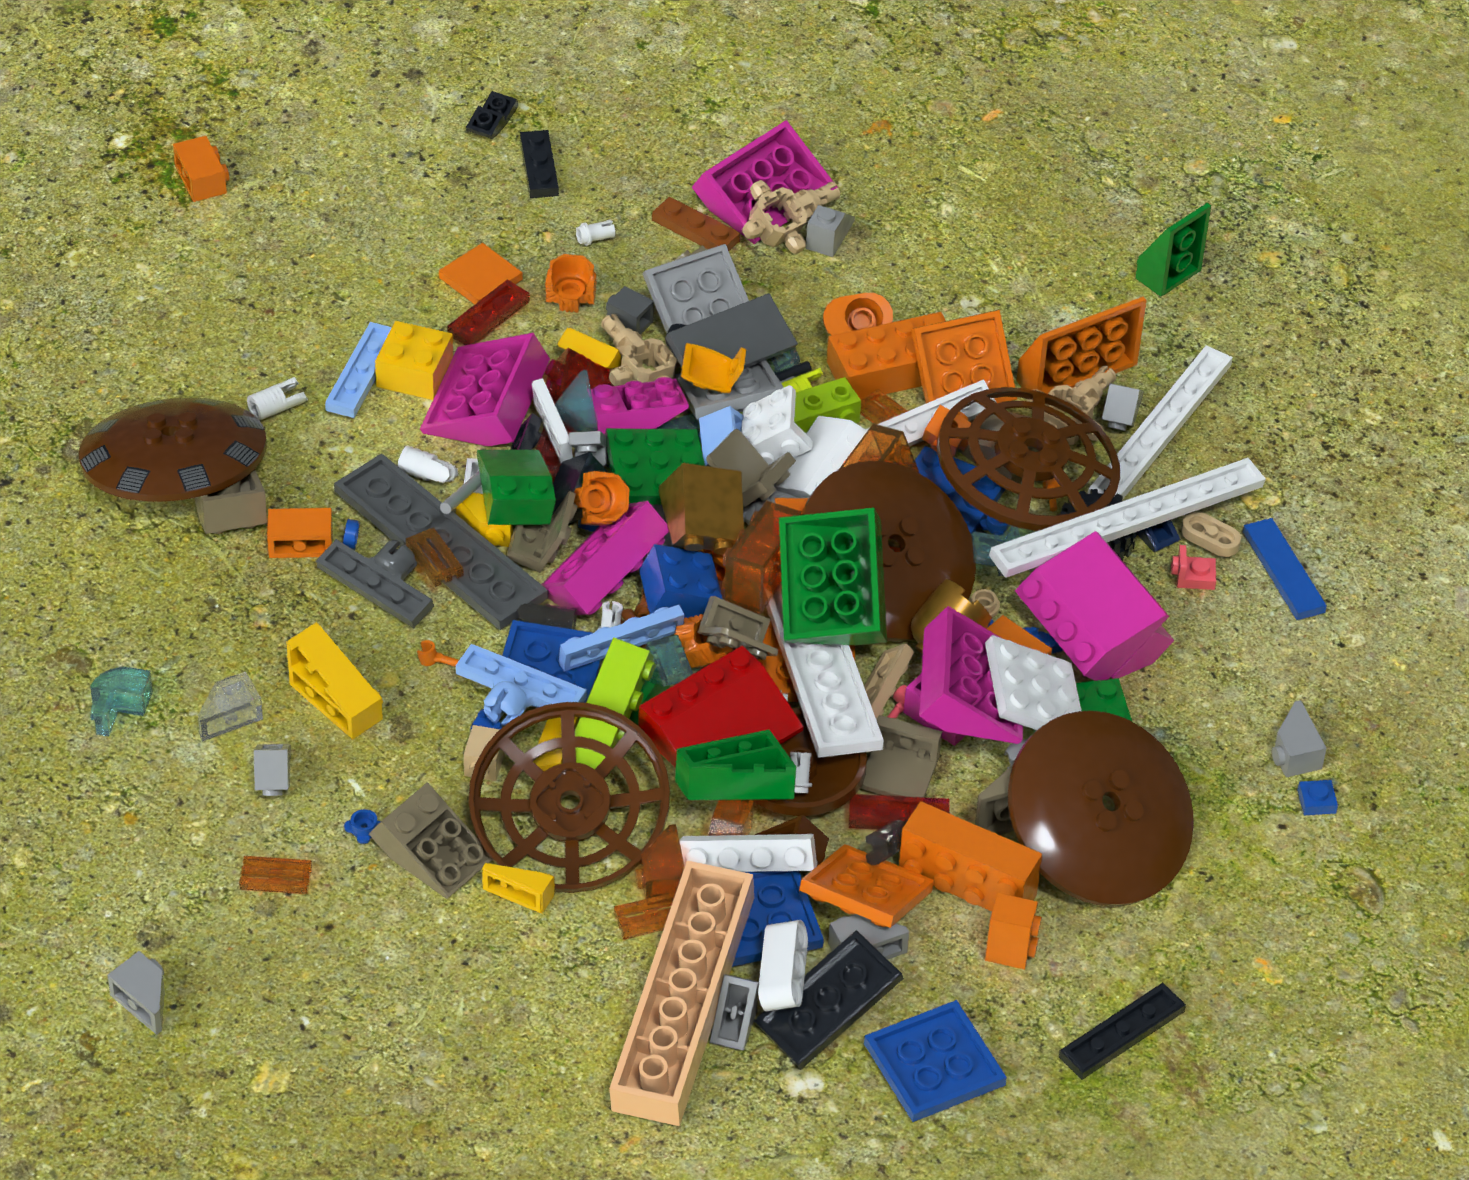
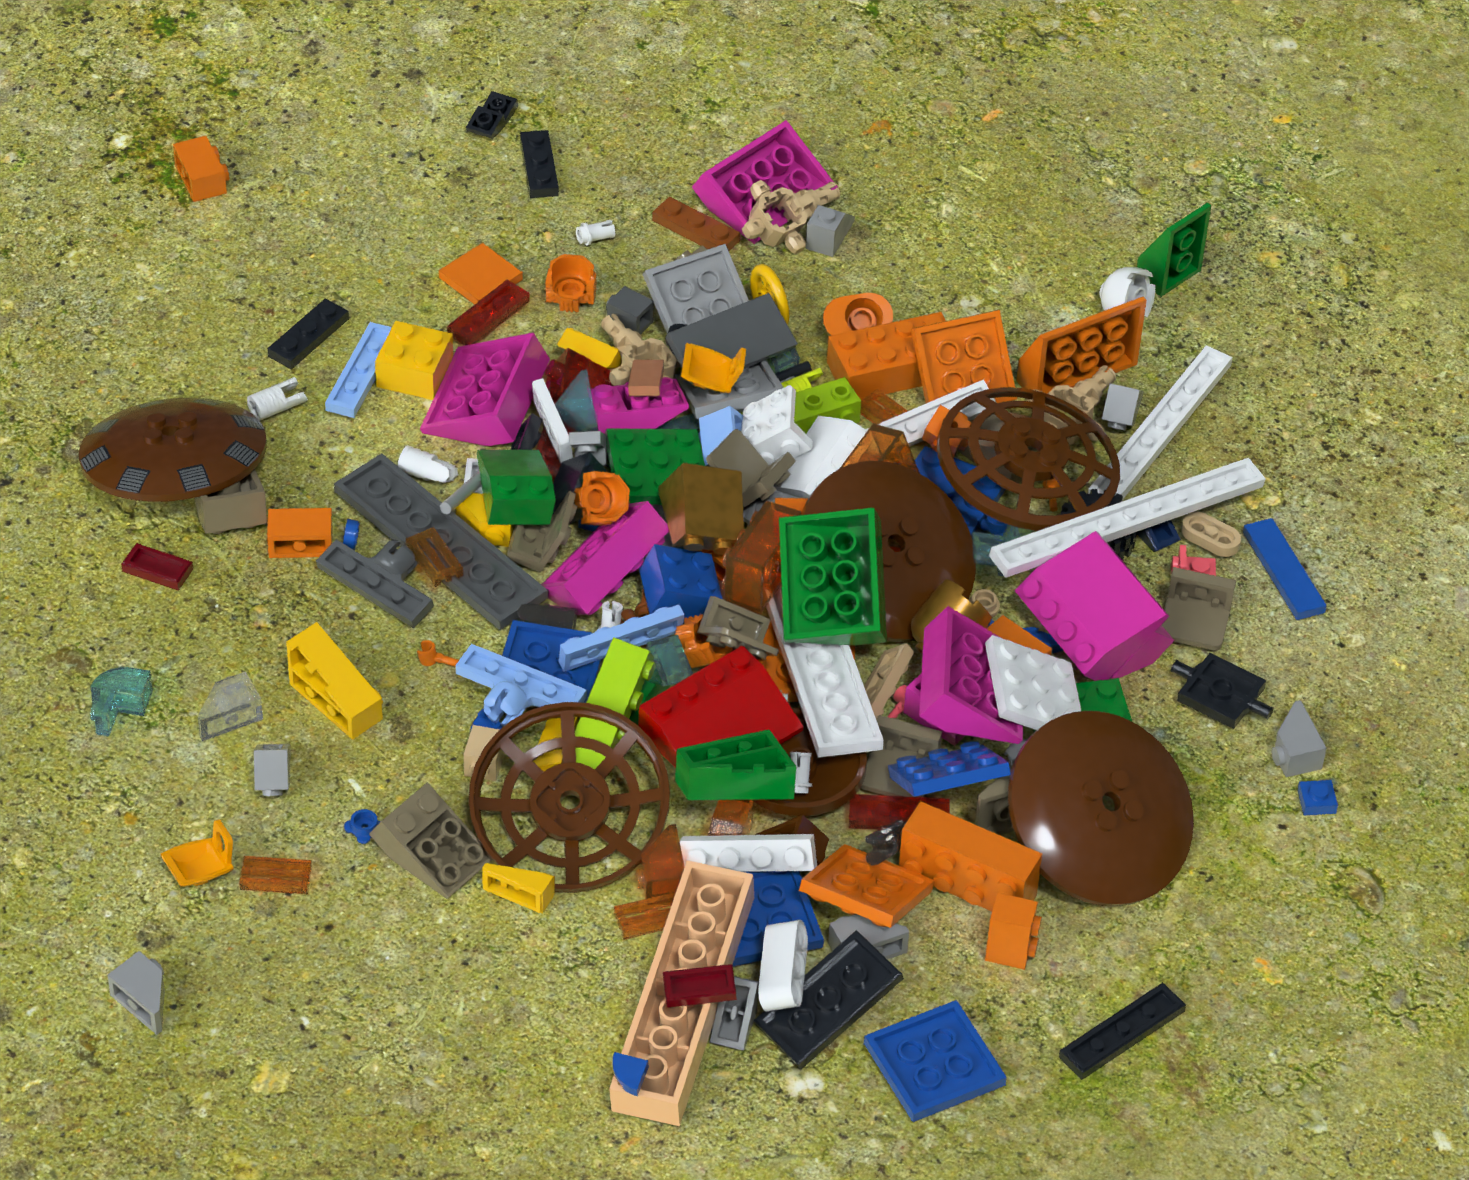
none -> dark red tile [121,543,193,591]
none -> light orange piece [161,819,234,887]
none -> black plate [267,298,349,370]
none -> blue tile [613,1052,649,1097]
none -> nougat tile [628,360,664,396]
none -> dark red tile [663,964,737,1008]
none -> yellow plate [750,264,790,325]
none -> blue plate [888,742,1011,797]
none -> white cylinder [1099,267,1155,317]
none -> dark tan bracket [1162,567,1236,650]
none -> black plate [1171,653,1274,729]

